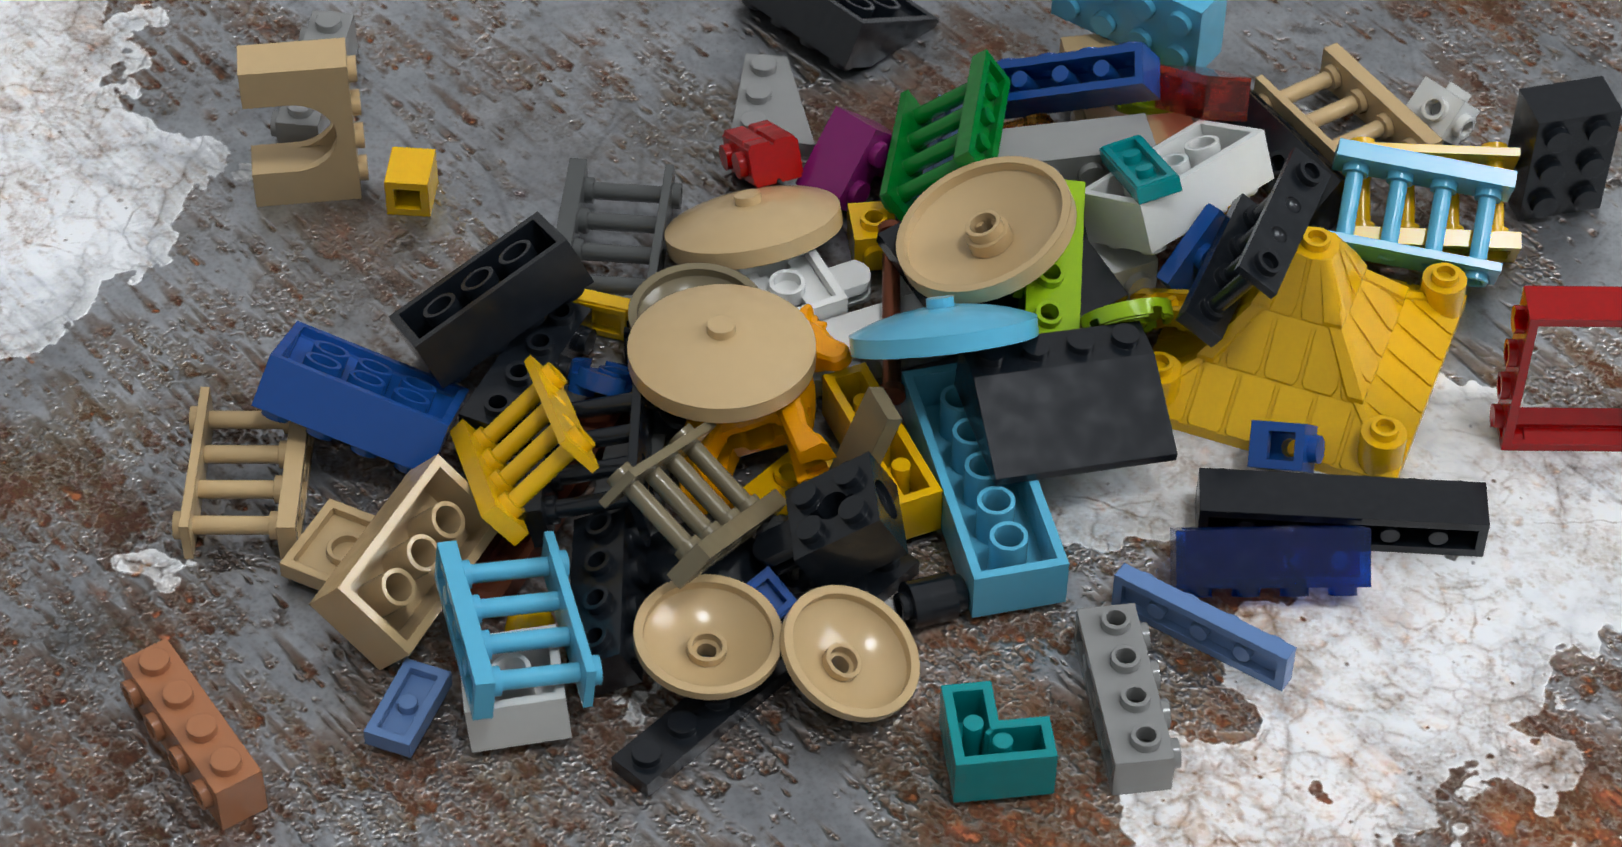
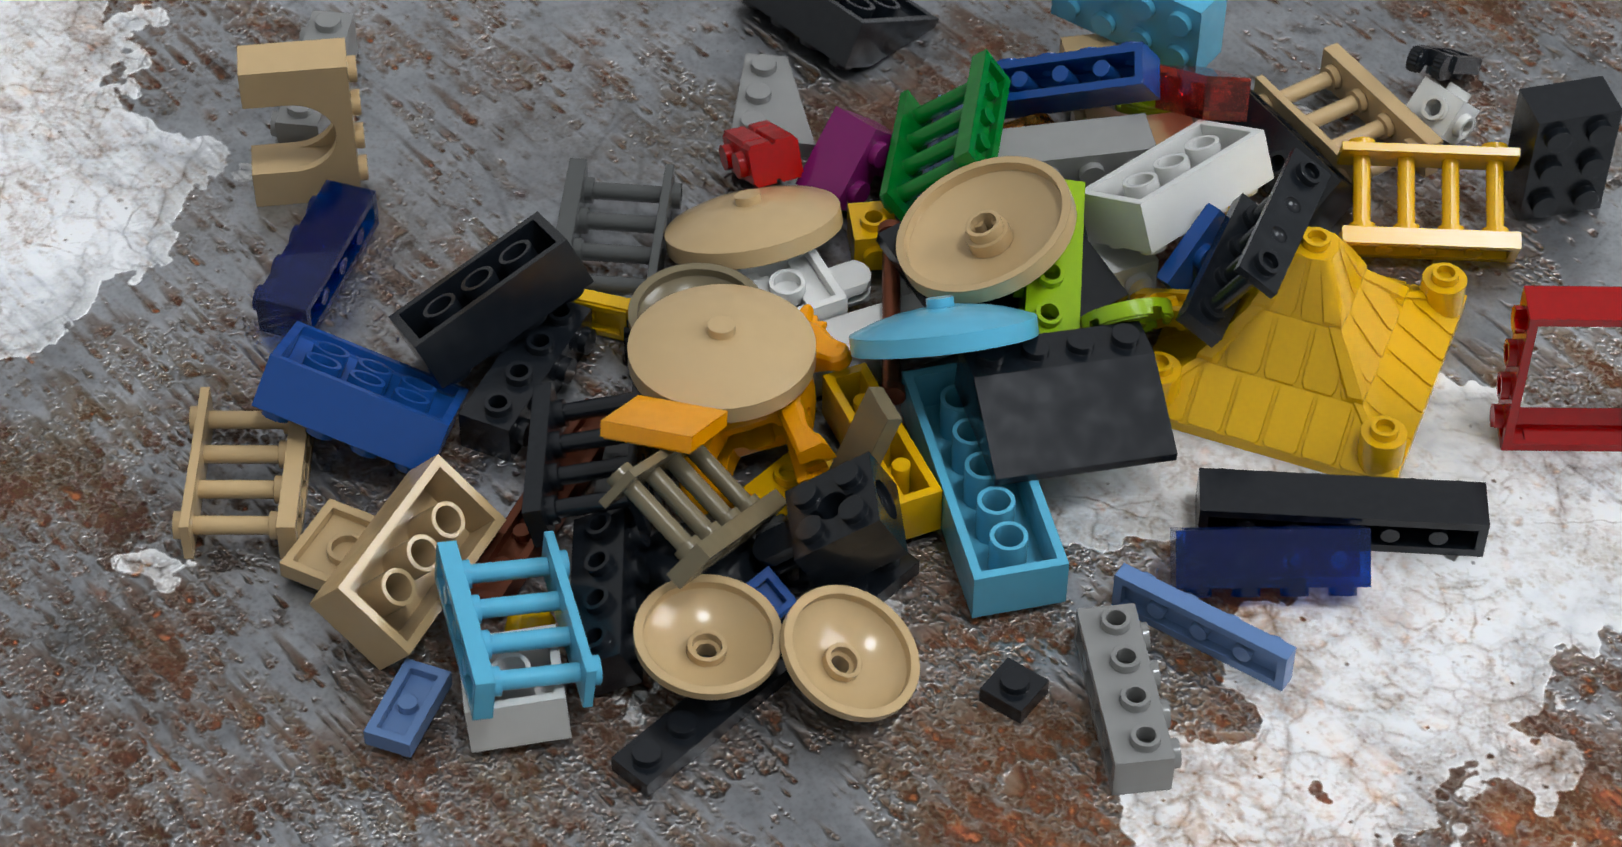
nougat brick [120,638,268,831] -> none
yellow brick [384,147,439,217] -> none
yellow fence [449,355,599,546] -> none
blue plate [567,357,633,397] -> none
black brick [893,572,969,630] -> none
teal brick [939,681,1058,803] -> none
teal tile [1099,134,1183,205] -> none
blue brick [1247,420,1325,473] -> none
medium azure fence [1328,138,1518,288] -> none
none -> clear blue brick [252,179,379,337]
none -> light orange tile [600,395,728,454]
none -> black plate [979,657,1049,724]
none -> black hinge [1405,45,1482,81]

